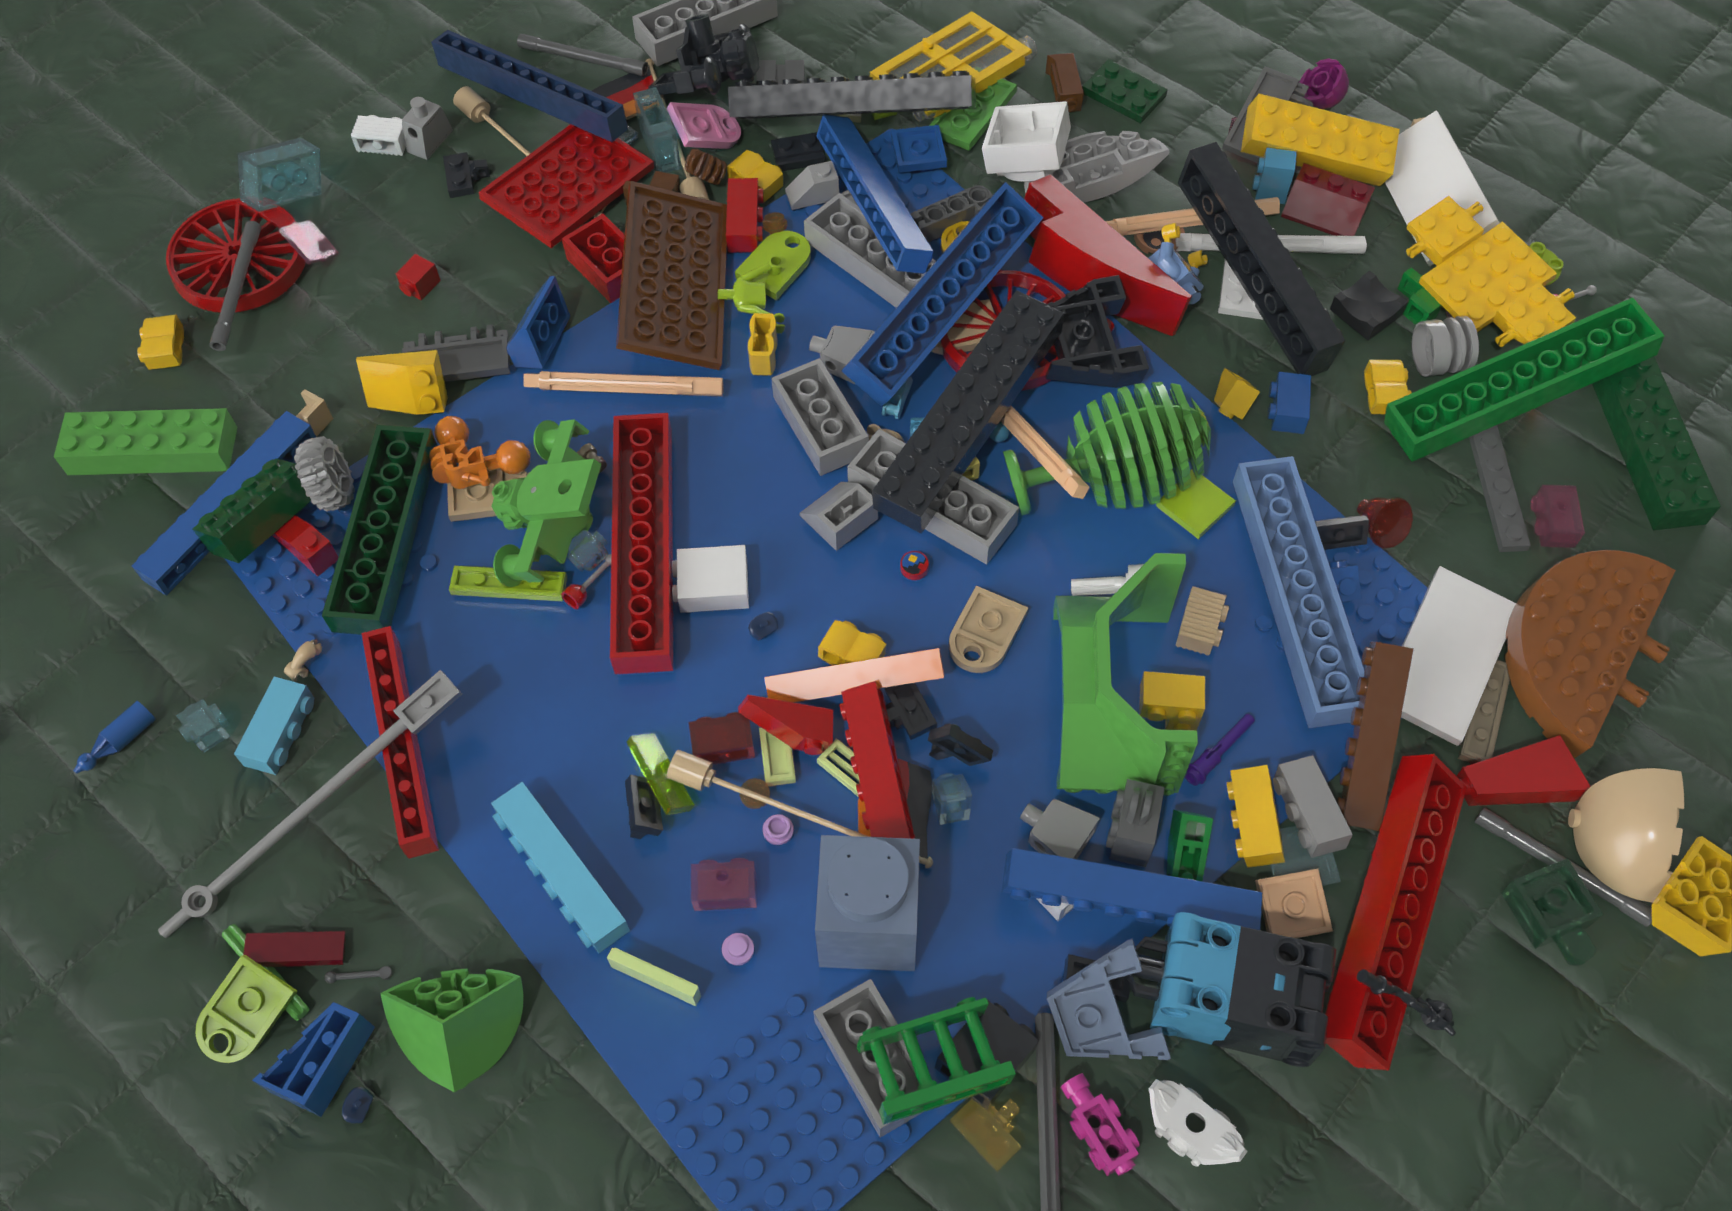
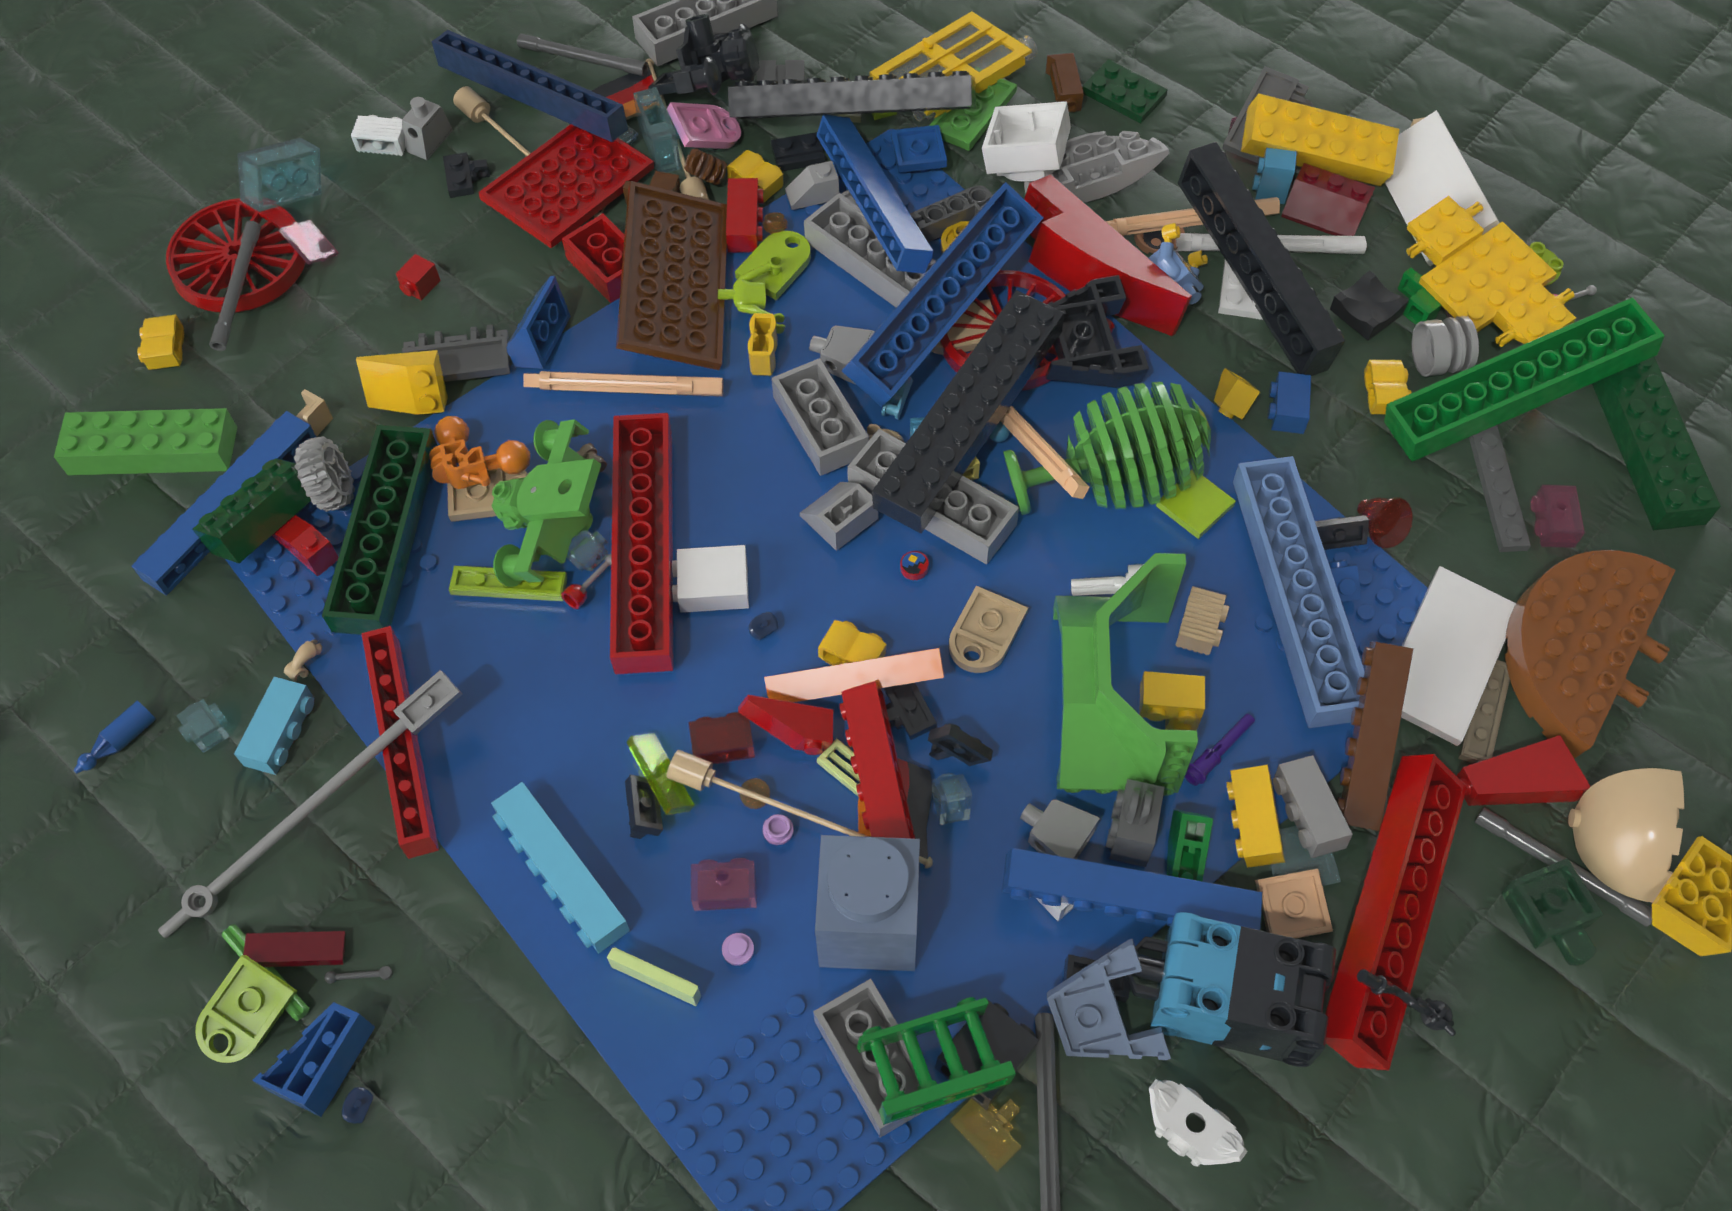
bright green brick [381,969,523,1092] -> none
yellowish green tile [759,728,796,787] -> none
dark pink brick [1061,1073,1140,1176] -> none
magenta cylinder [1299,58,1349,110] -> none

